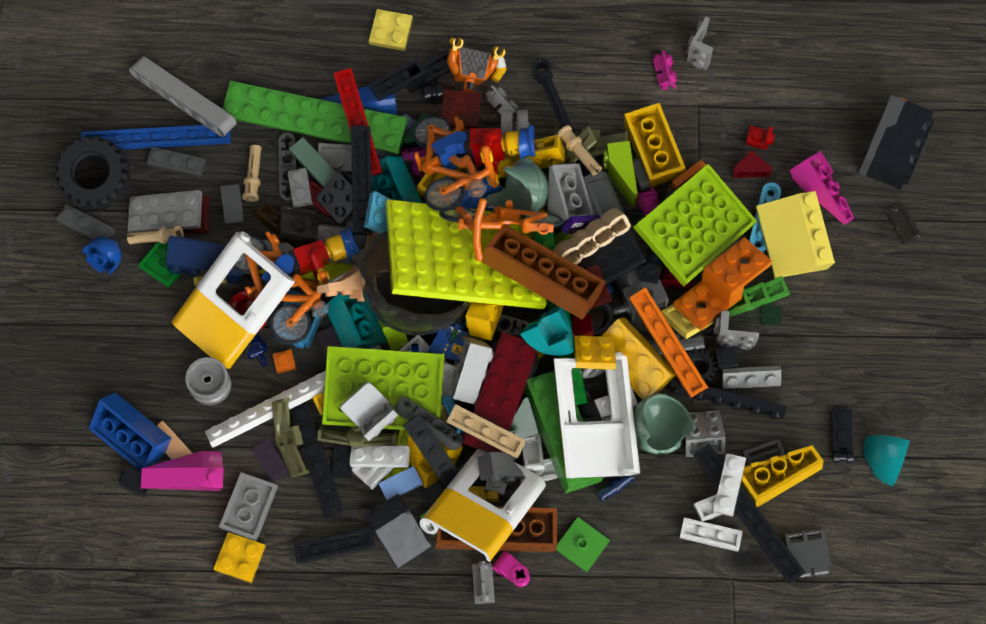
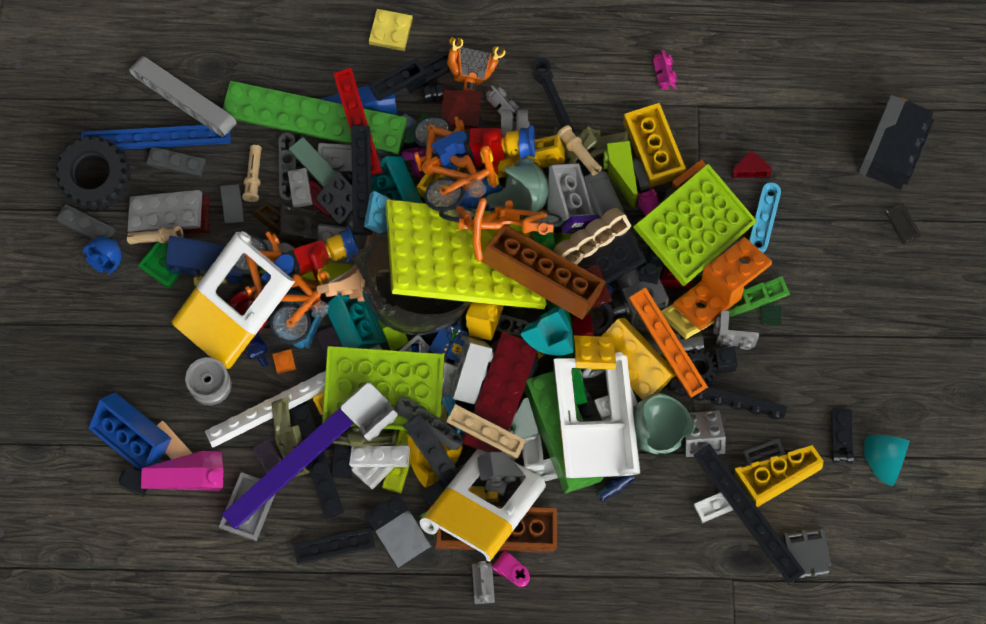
yellow plate [214,532,266,583] -> none
light blue tile [378,466,423,500] -> none
yellow arm [491,57,507,83] -> none
bright green plate [556,517,610,573] -> none
white plate [680,518,743,552] -> none
light grey bracket [686,16,713,70] -> none
white plate [713,453,746,517] -> none
light grey plate [722,366,782,389] -> none
red bracket [745,125,775,150] -> none
light yellow slope [756,191,835,279] -> none
dark pink wedge [789,151,854,225] -> none
none -> dark purple tile [221,408,354,530]

